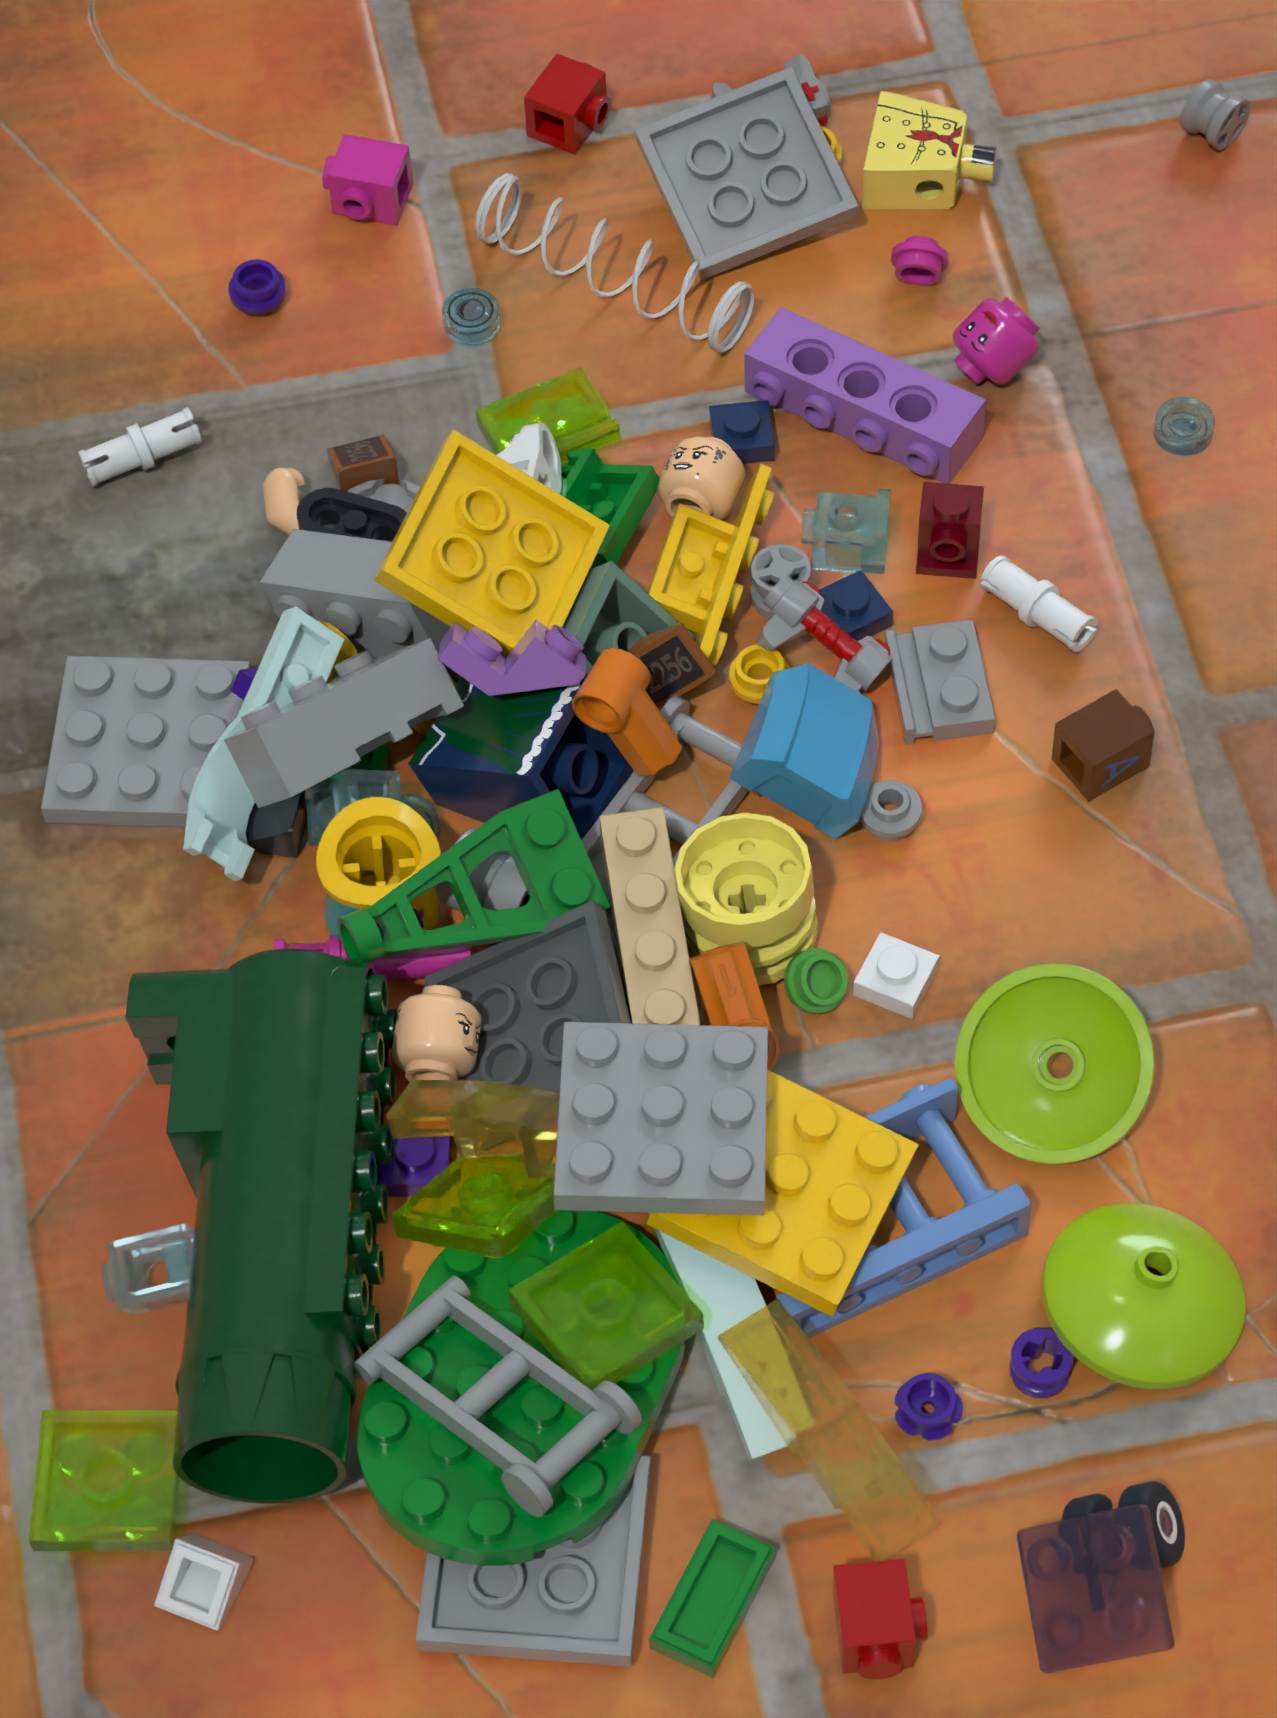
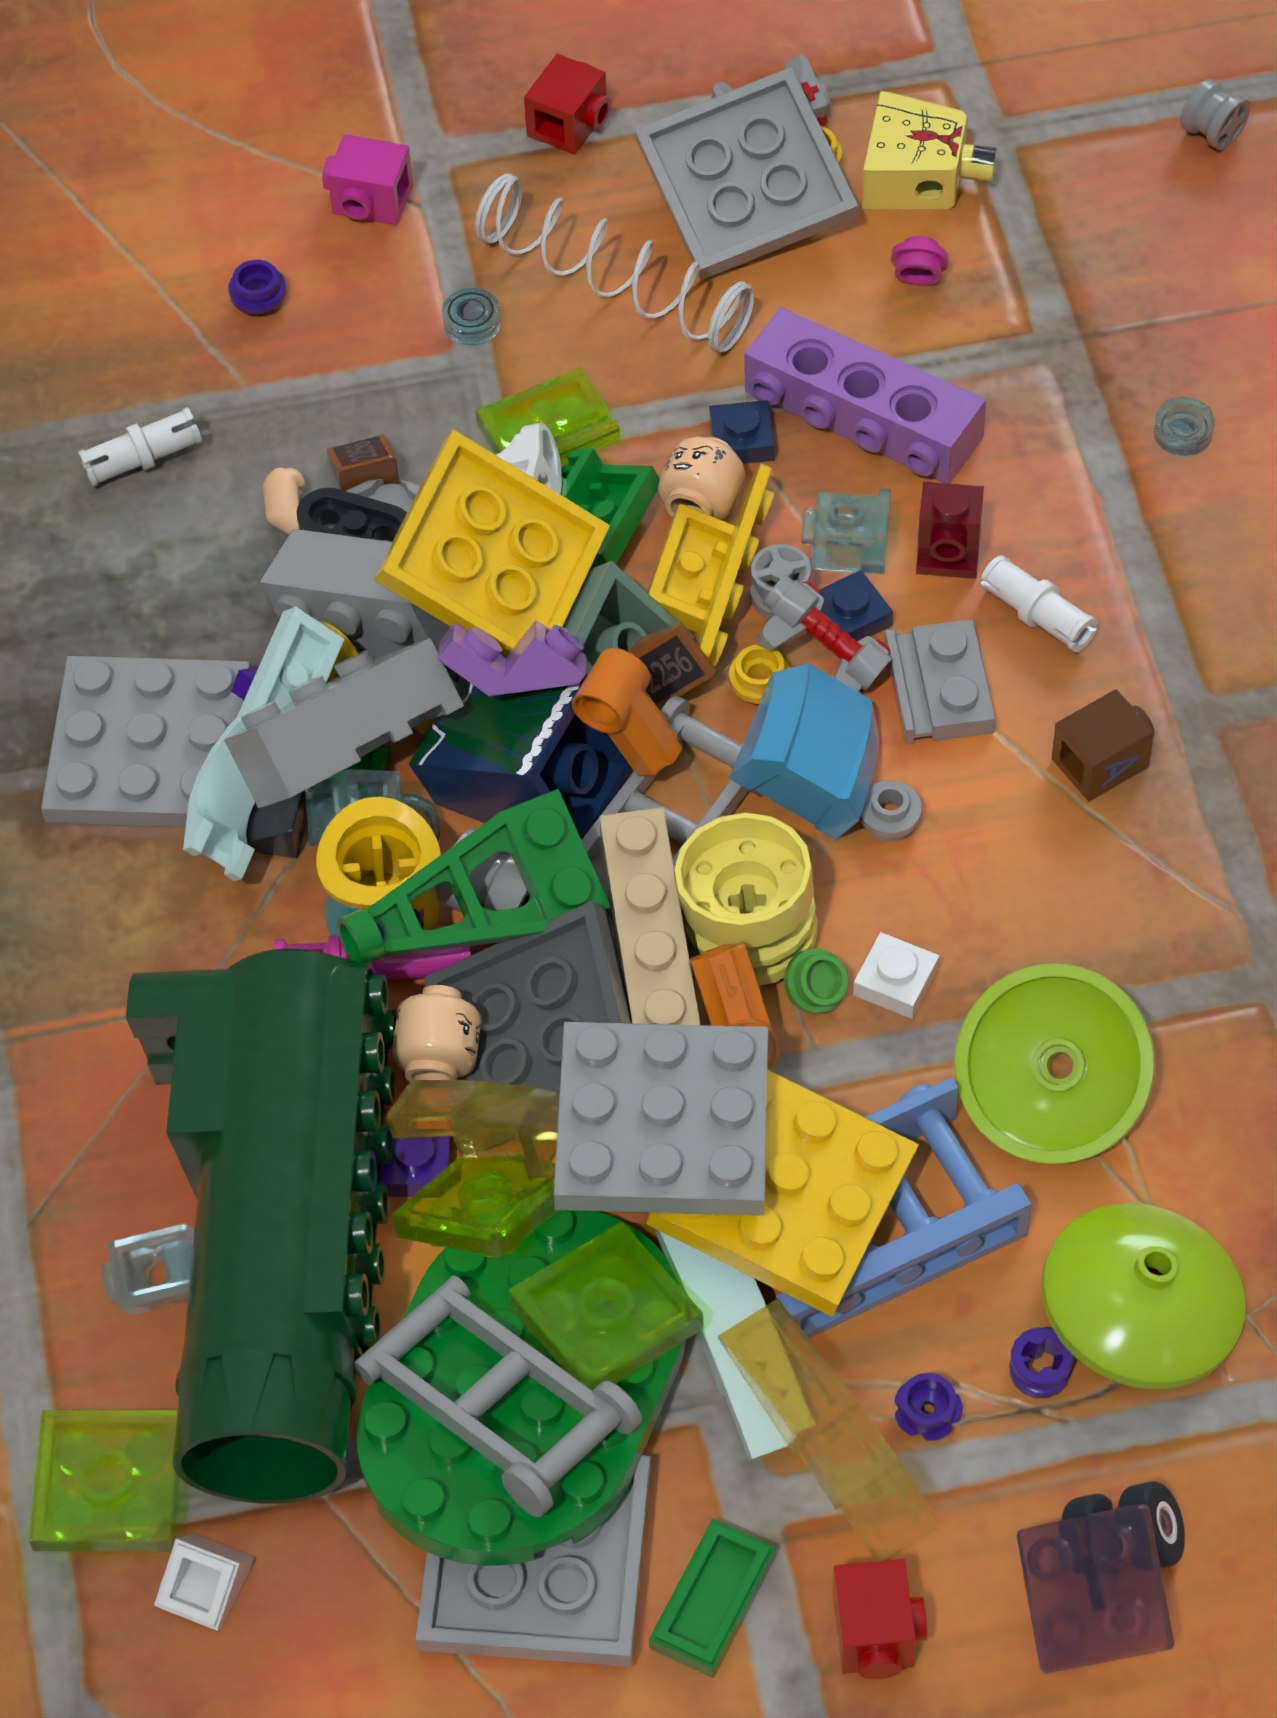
dark pink head [953,296,1040,385] -> none

